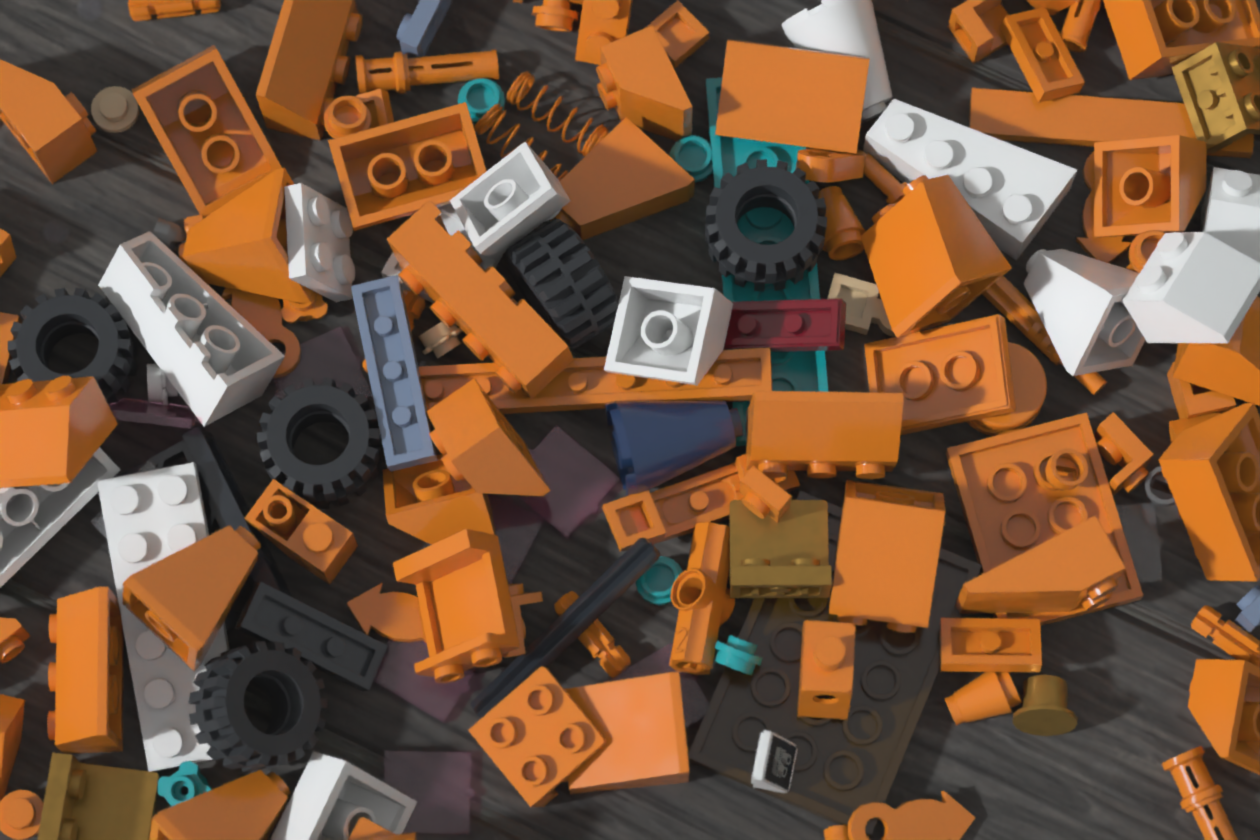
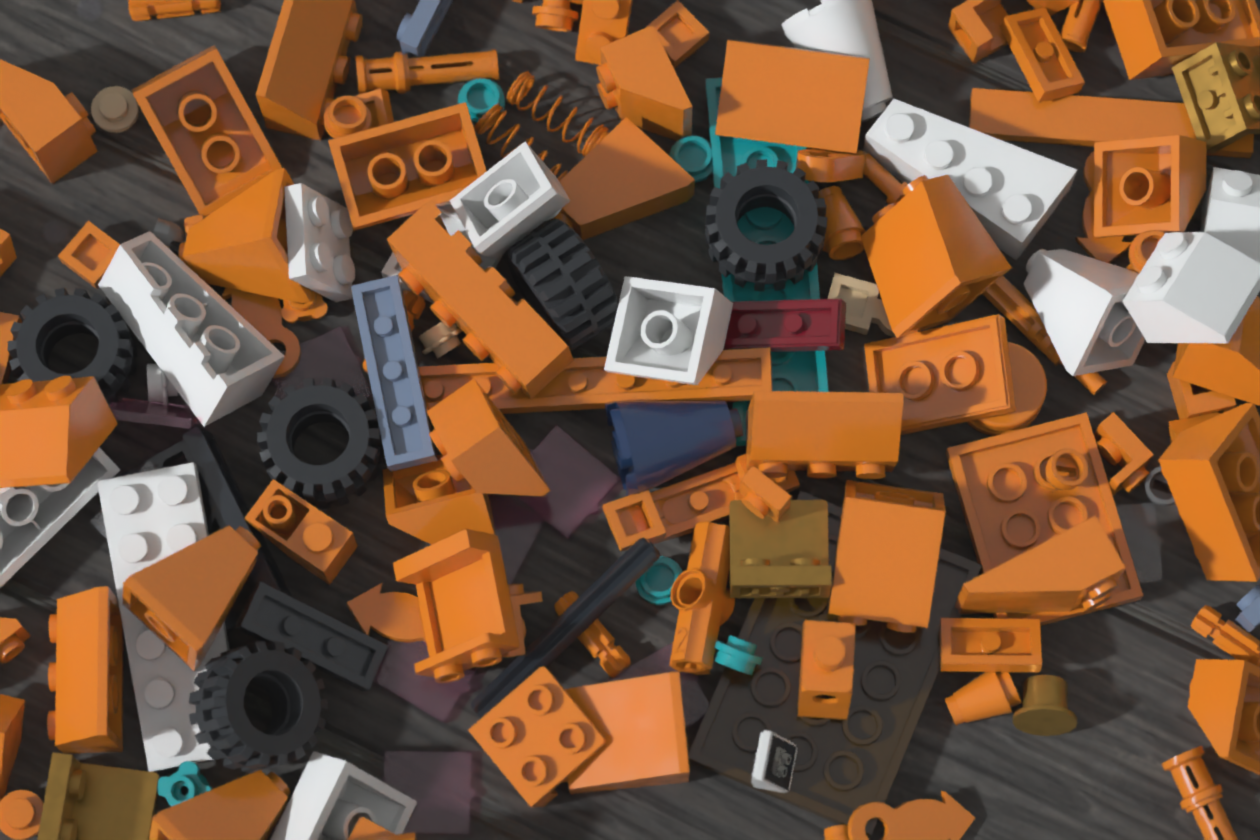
none -> orange plate [58,220,120,289]

